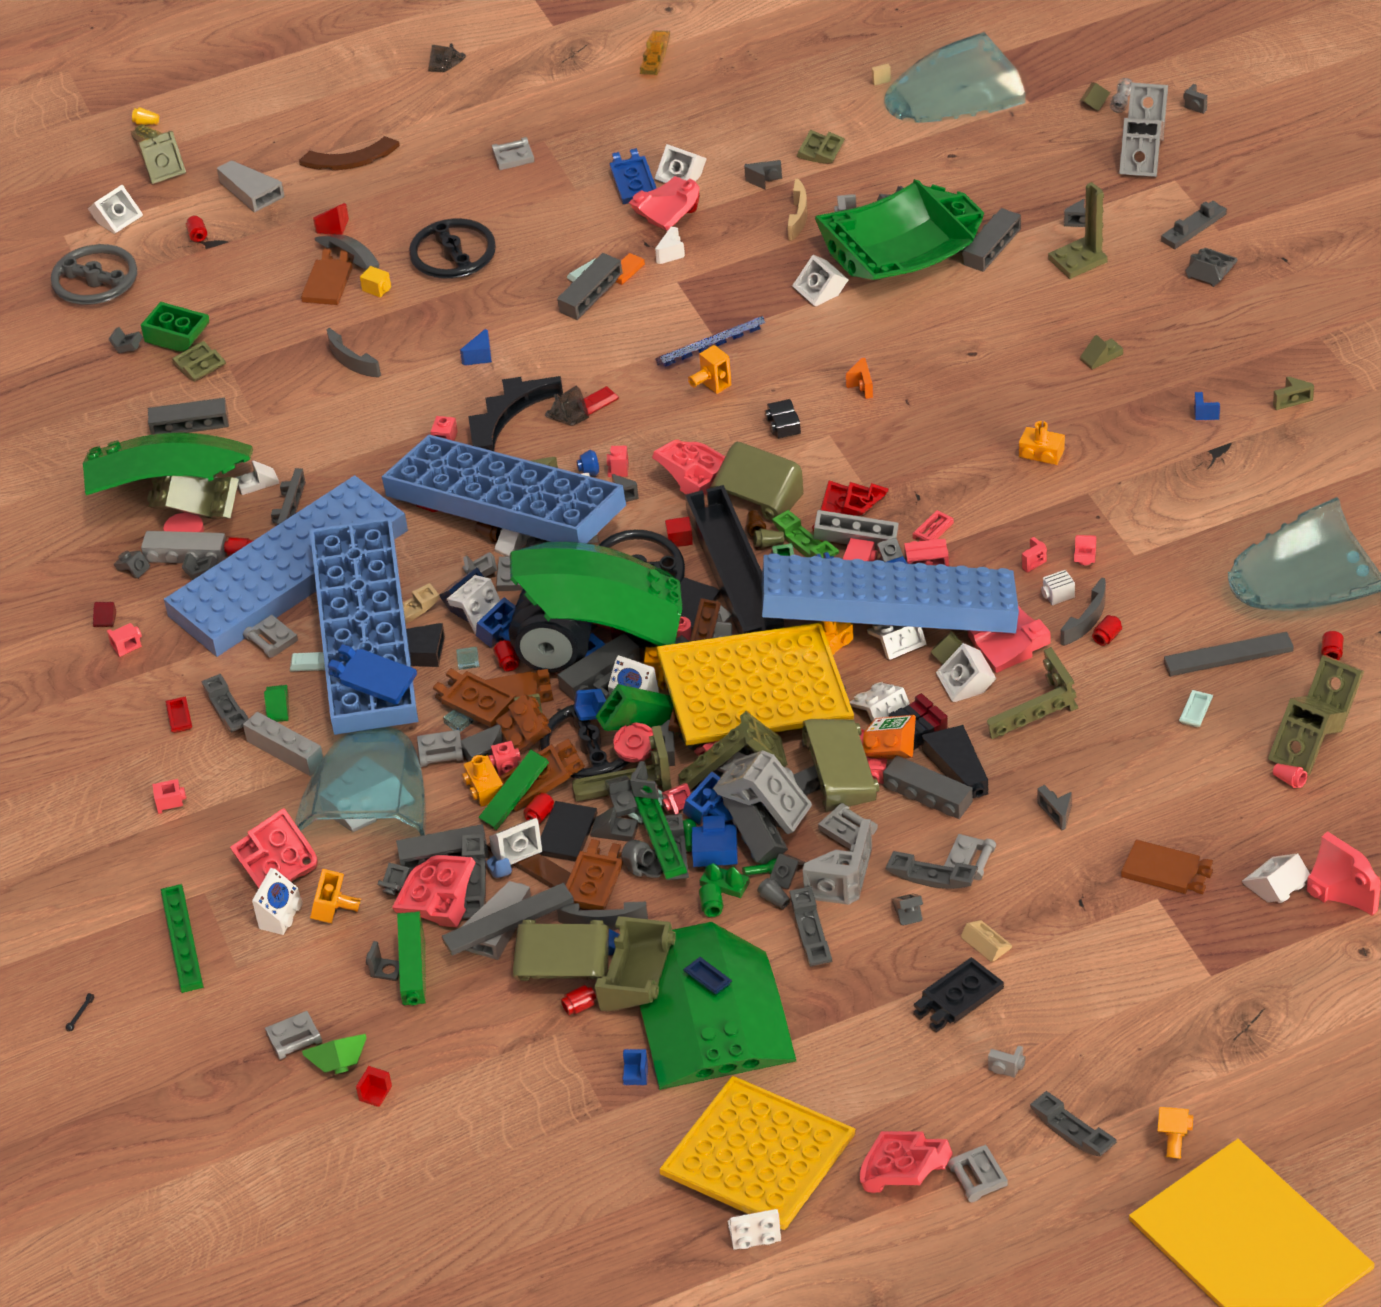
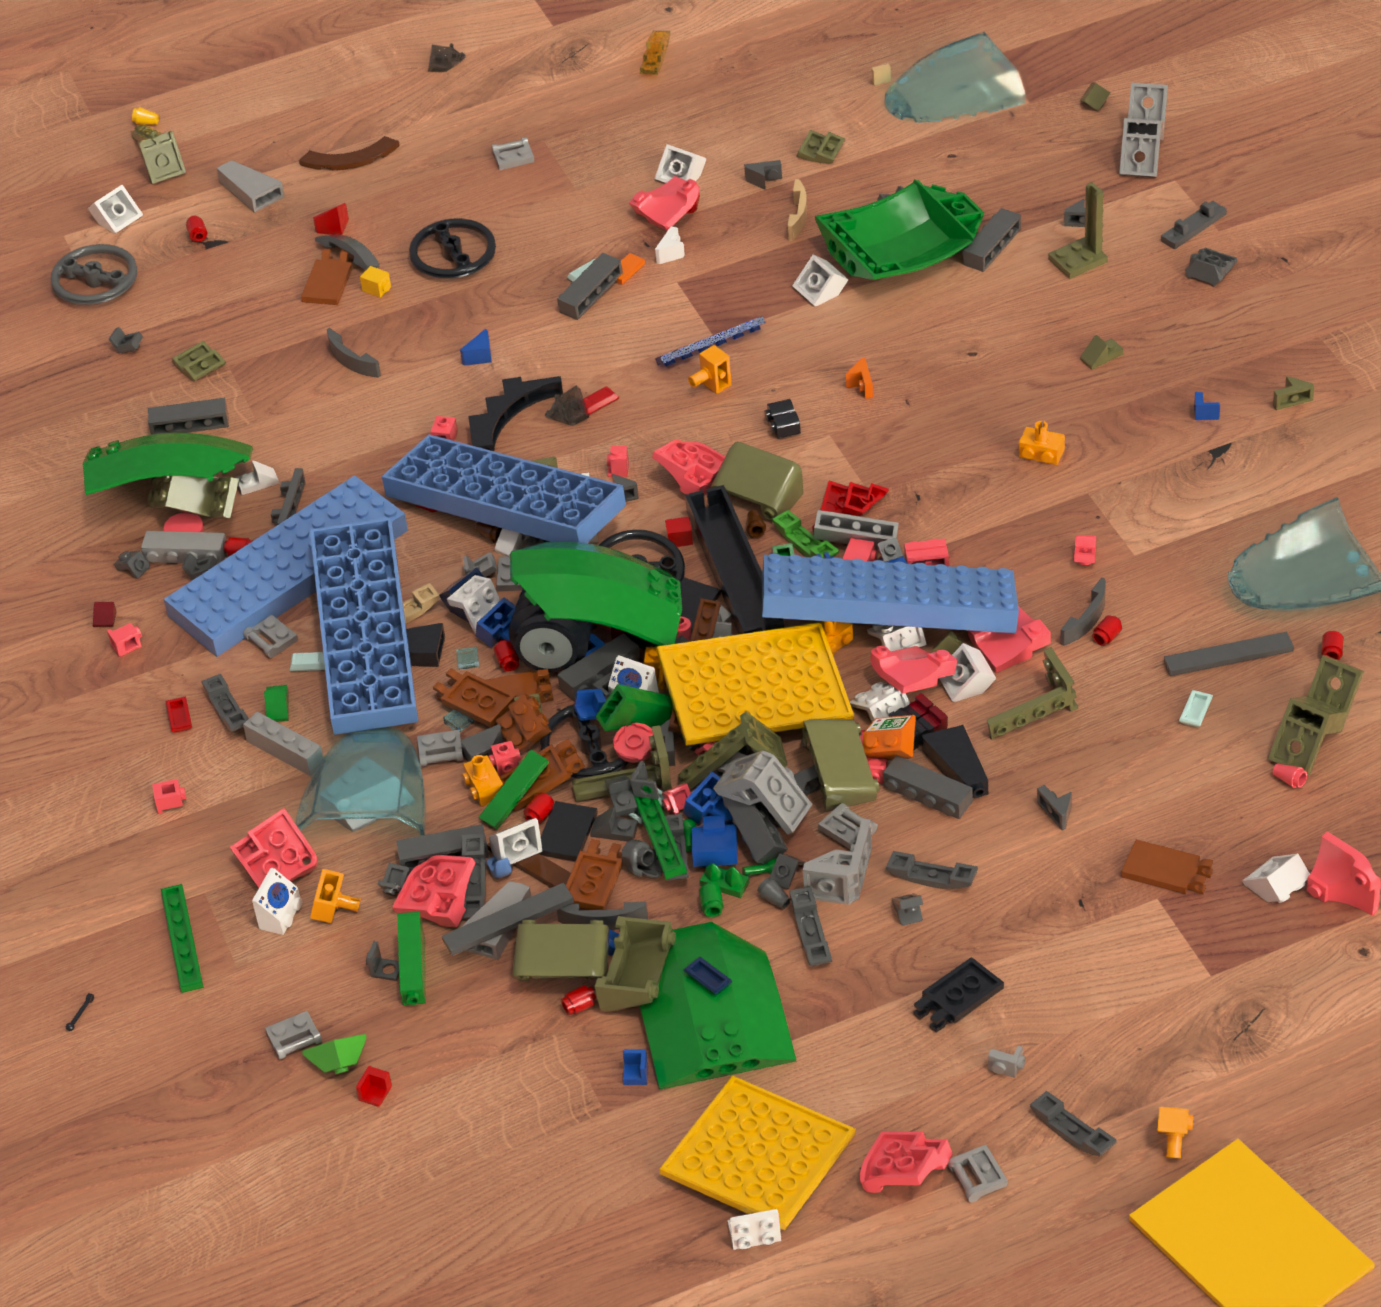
green brick [141,302,209,352] -> none
blue tile [328,644,417,705] -> none
blue cone [576,450,599,476] -> none
blue tile [610,148,657,204] -> none
olive cone [753,528,784,549] -> none
light grey bracket [834,194,856,212] -> none
coral tile [913,510,954,542] -> none
light grey plate [944,834,996,880] -> none
tan slope [961,920,1012,962] -> none
coral bracket [1022,537,1047,573] -> none
white brick [1041,570,1075,605] -> none
clear piece [1110,78,1134,113] -> none
dark grey bracket [1183,84,1208,114] -> none
none -> coral slope [870,646,957,694]

